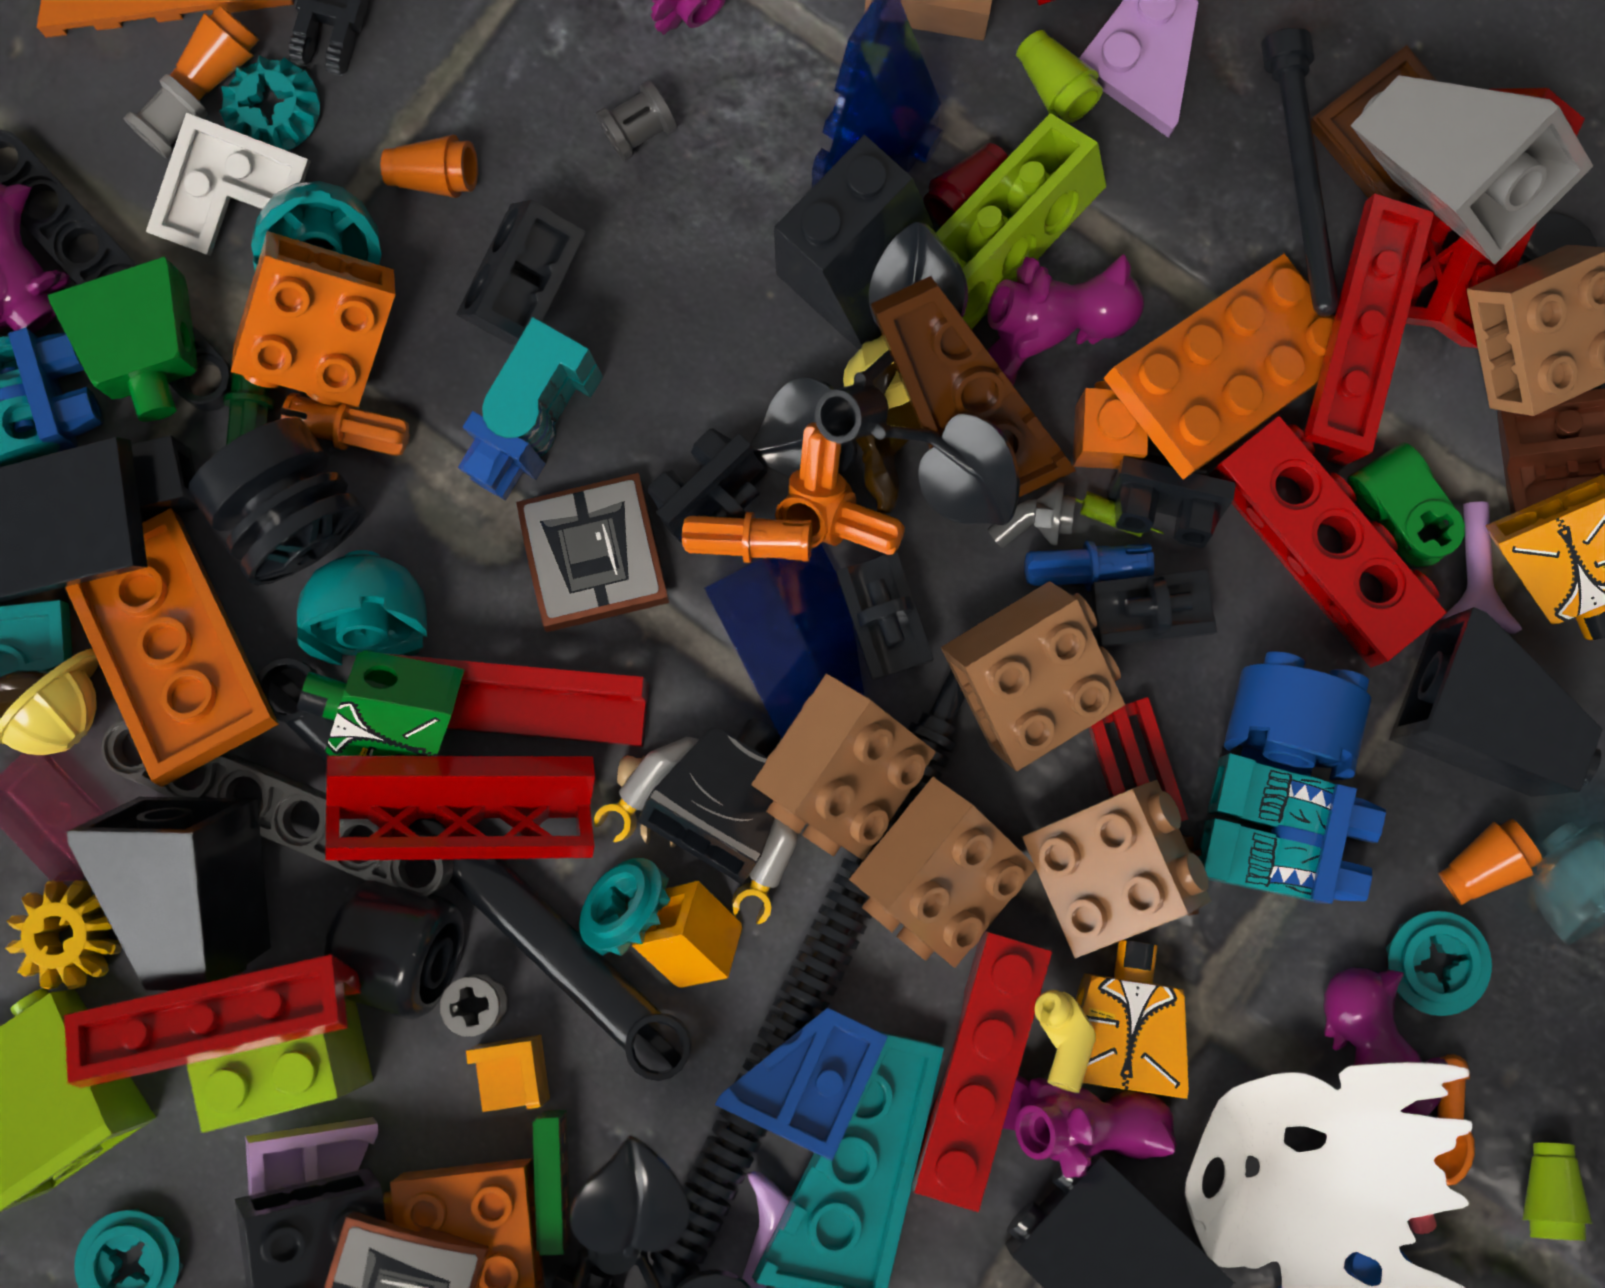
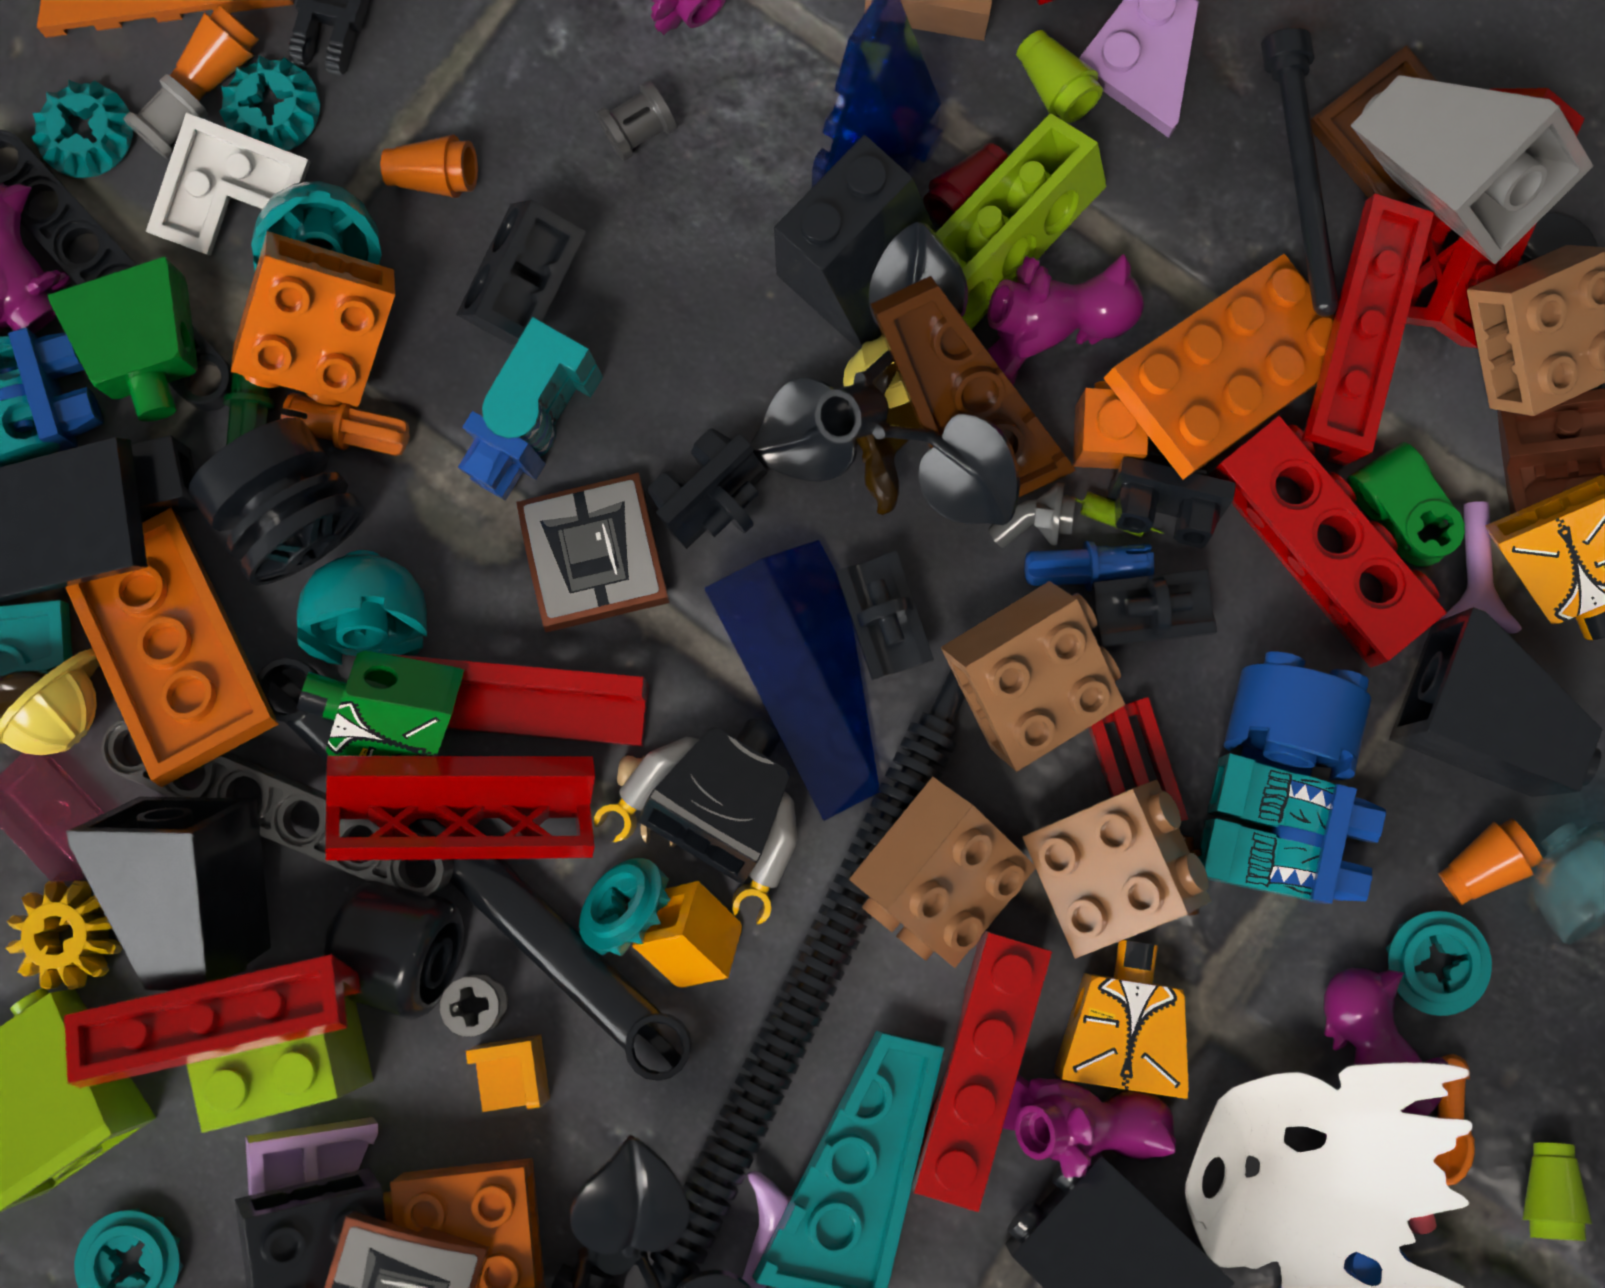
green tile [533,1110,571,1255] -> none
orange axle [682,512,813,563] -> none
blue wing [715,1008,888,1161] -> none
medium nougat brick [751,674,936,860] -> none
orange axle [775,422,905,555] -> none
light yellow arm [1034,990,1096,1093] -> none
none -> teal gear [31,80,133,178]

